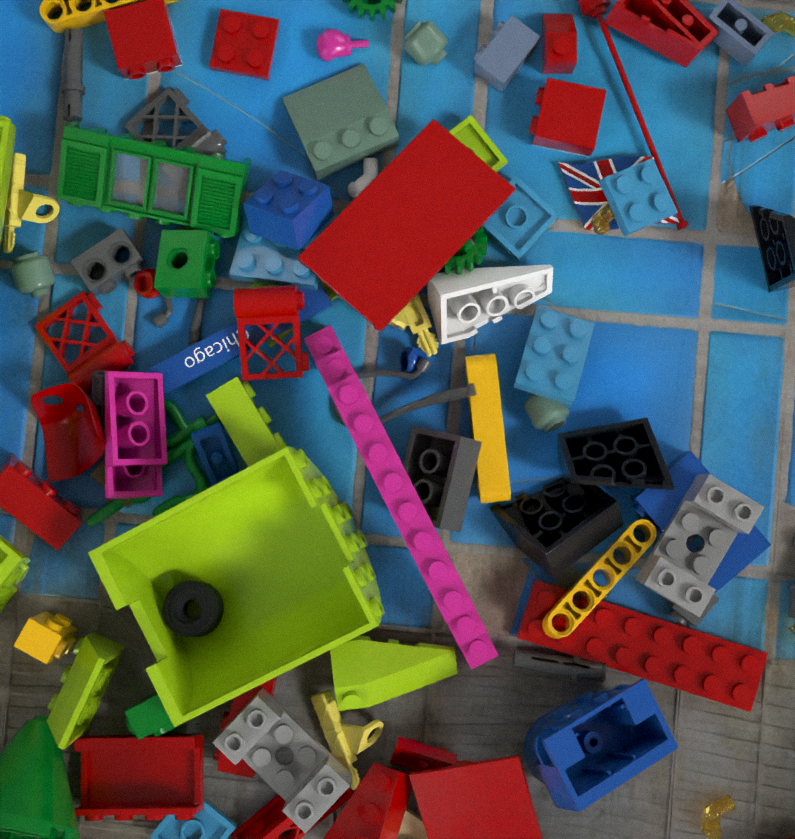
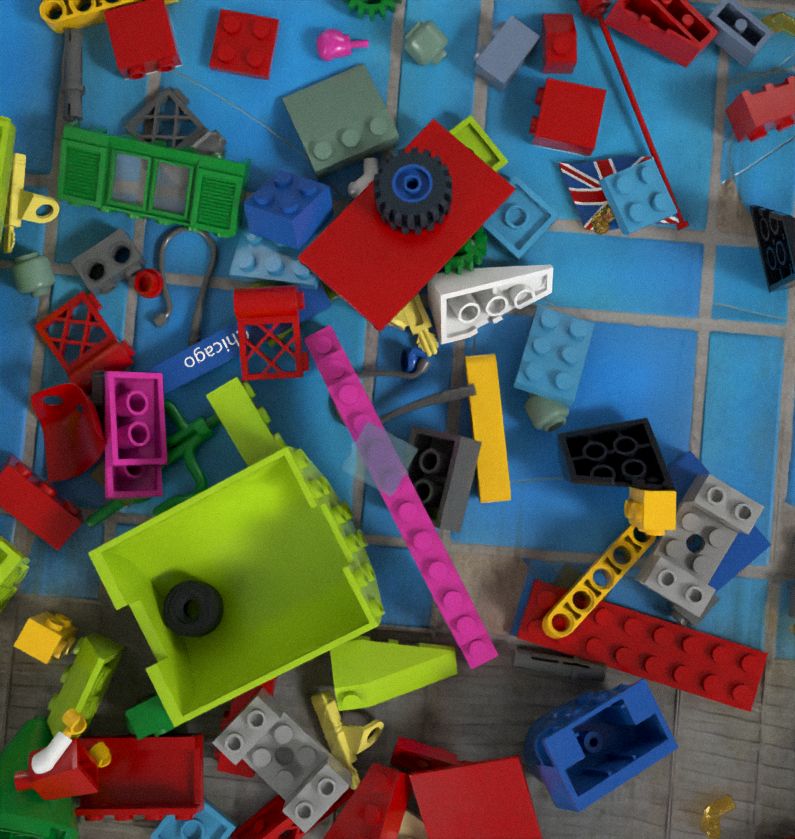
green brick [154,230,220,298] -> none
blue plate [191,422,240,486] -> none
black wedge [490,477,623,578] -> none
none -> red torso [14,708,111,801]
none -> clear light blue piece [342,421,418,497]
none -> black wheel [373,147,452,235]
none -> yellow brick [624,487,676,536]

